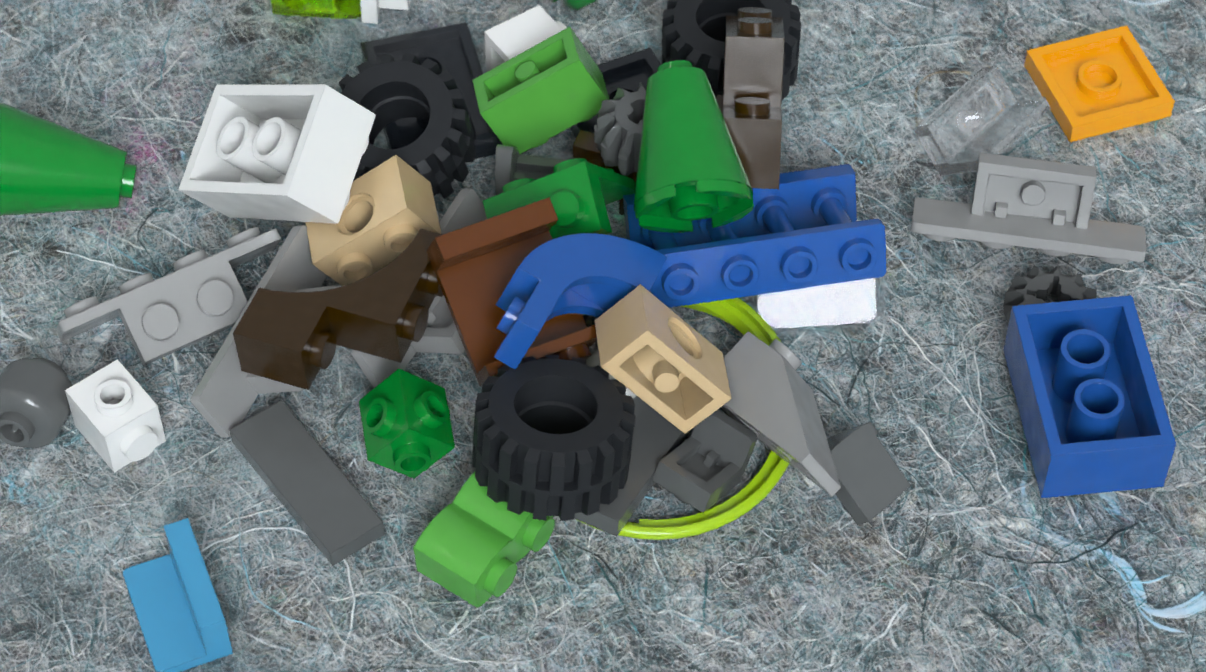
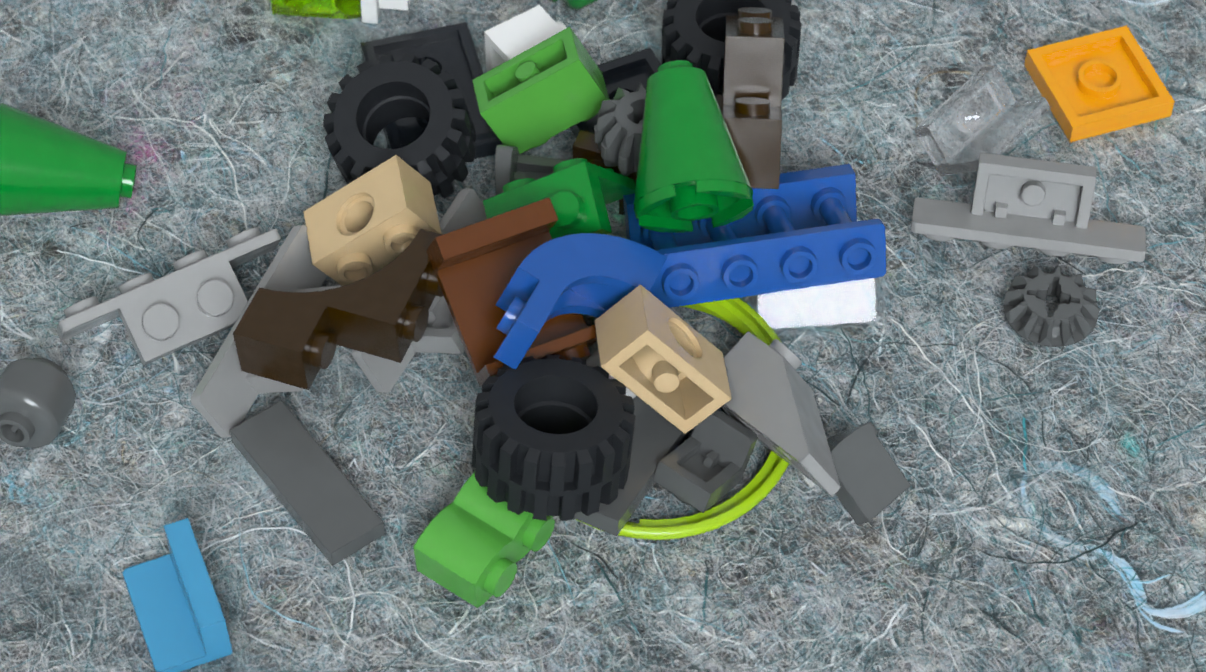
white brick [65,359,166,473] -> none
white brick [178,84,376,224] -> none
green brick [359,369,455,478] -> none
blue brick [1003,295,1176,498] -> none

